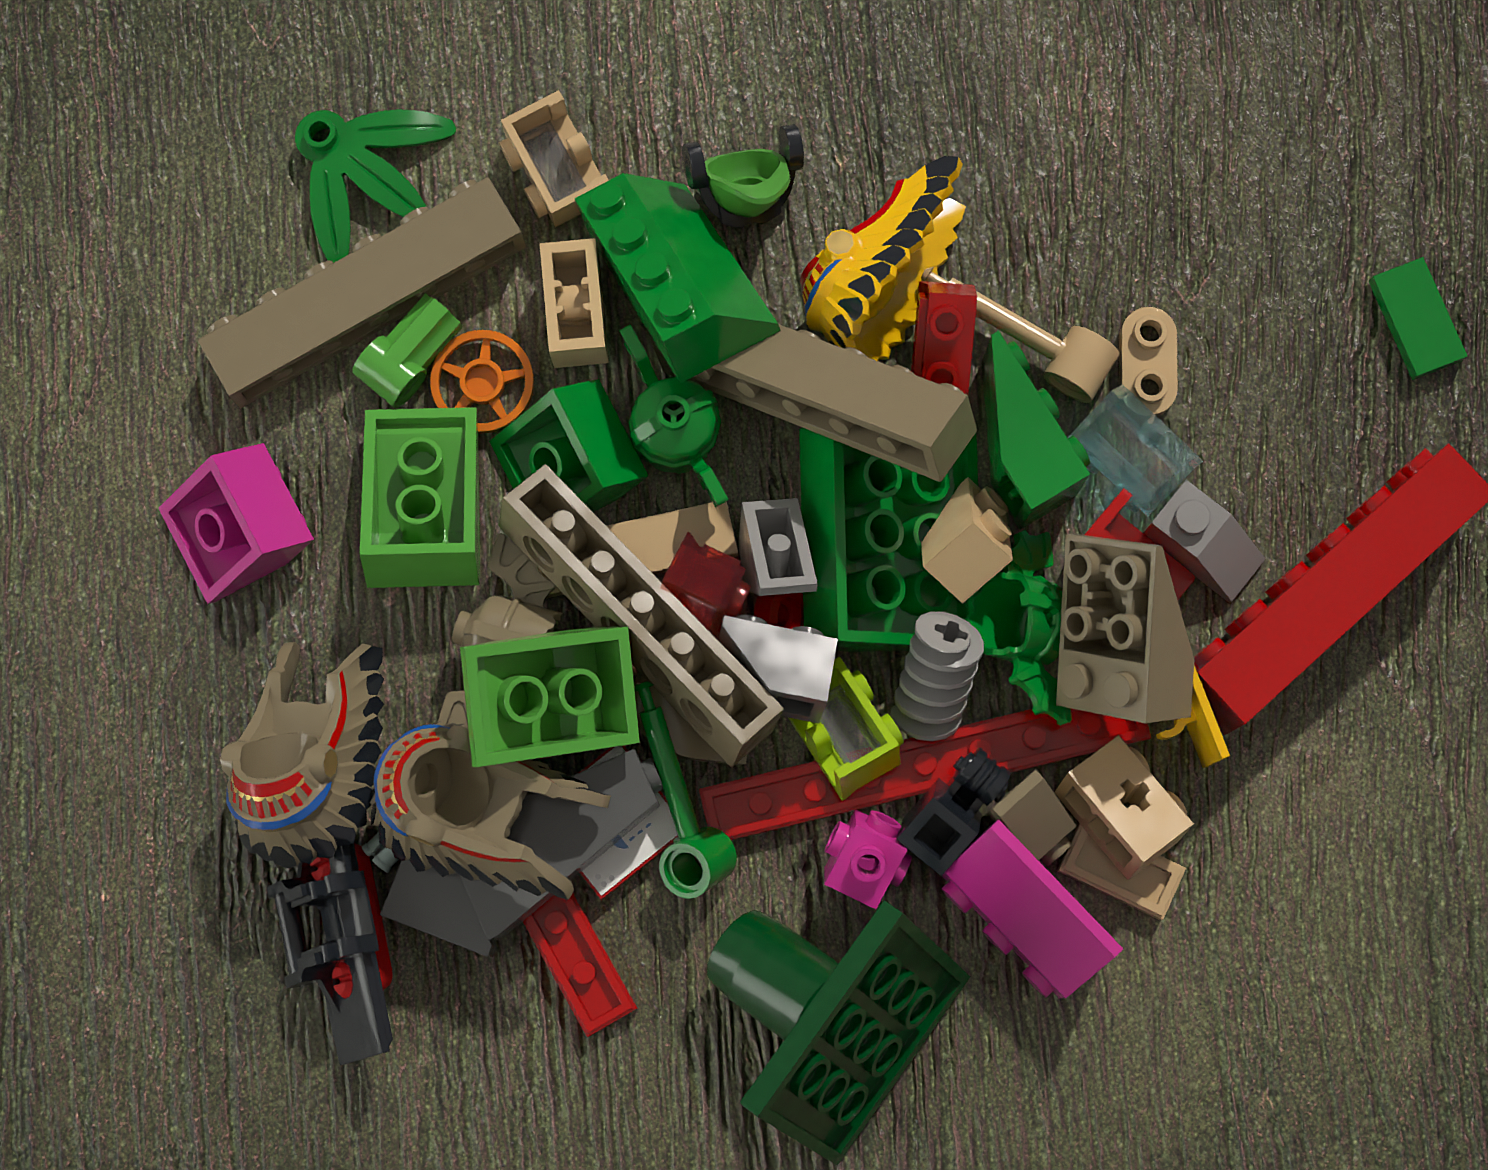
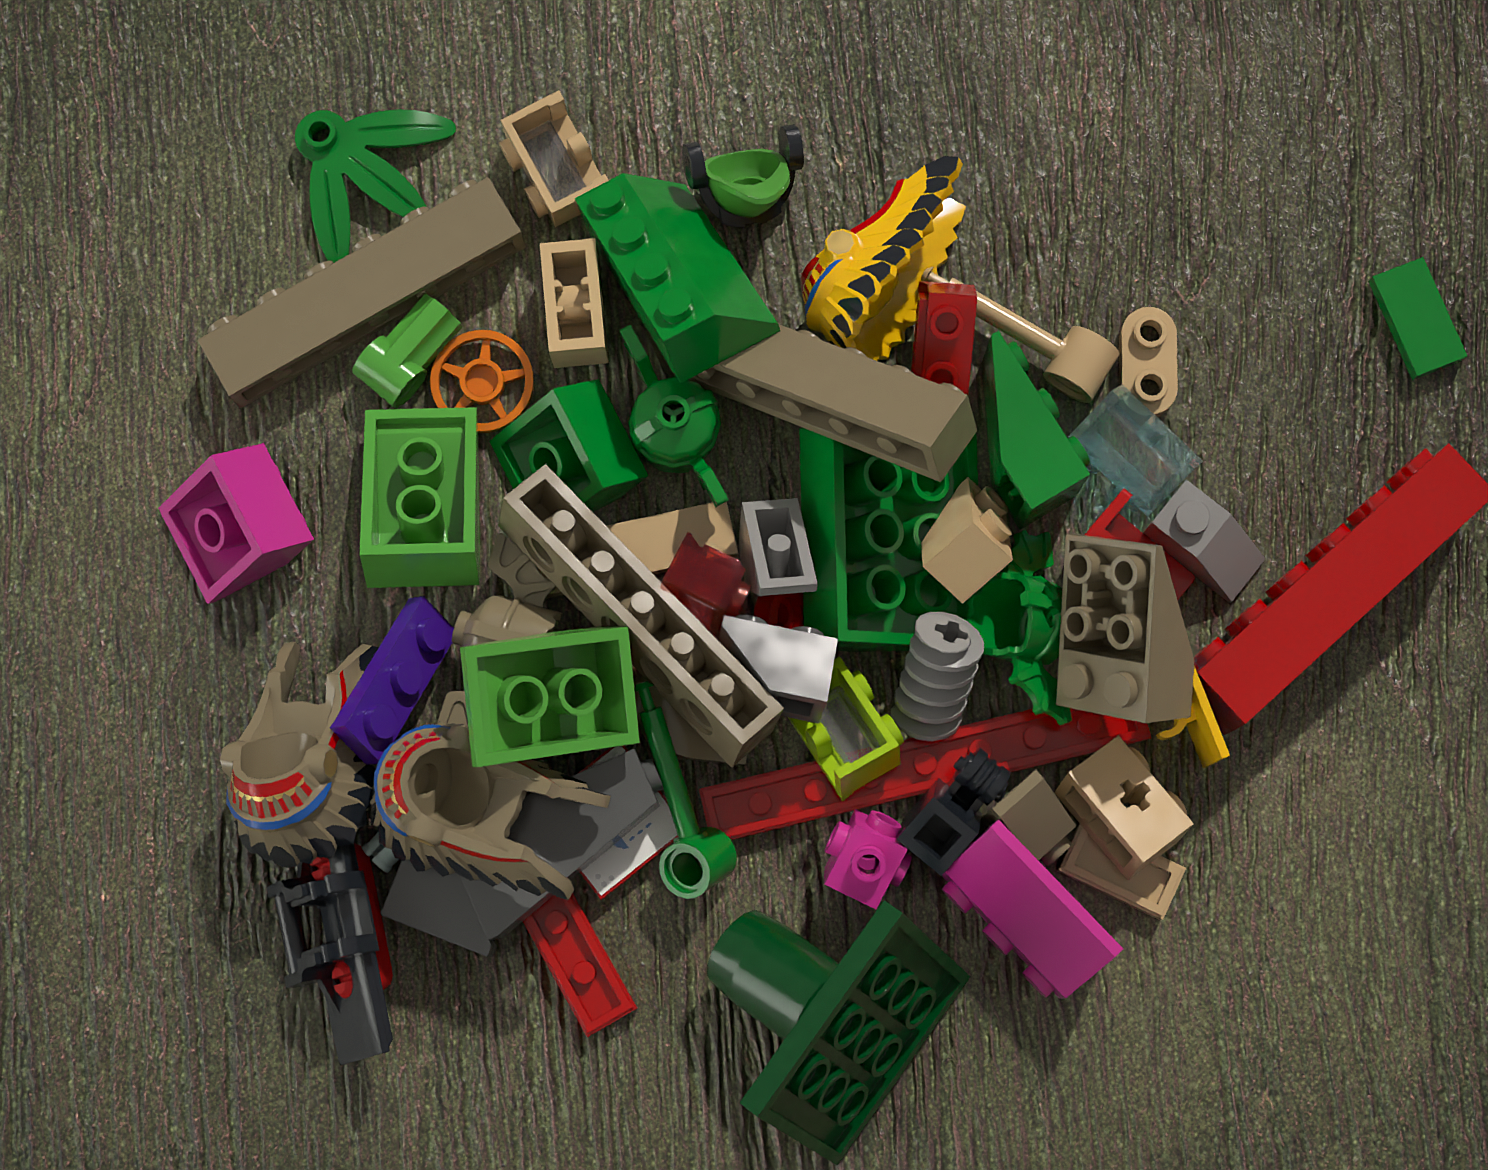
none -> dark purple plate [330,596,454,765]

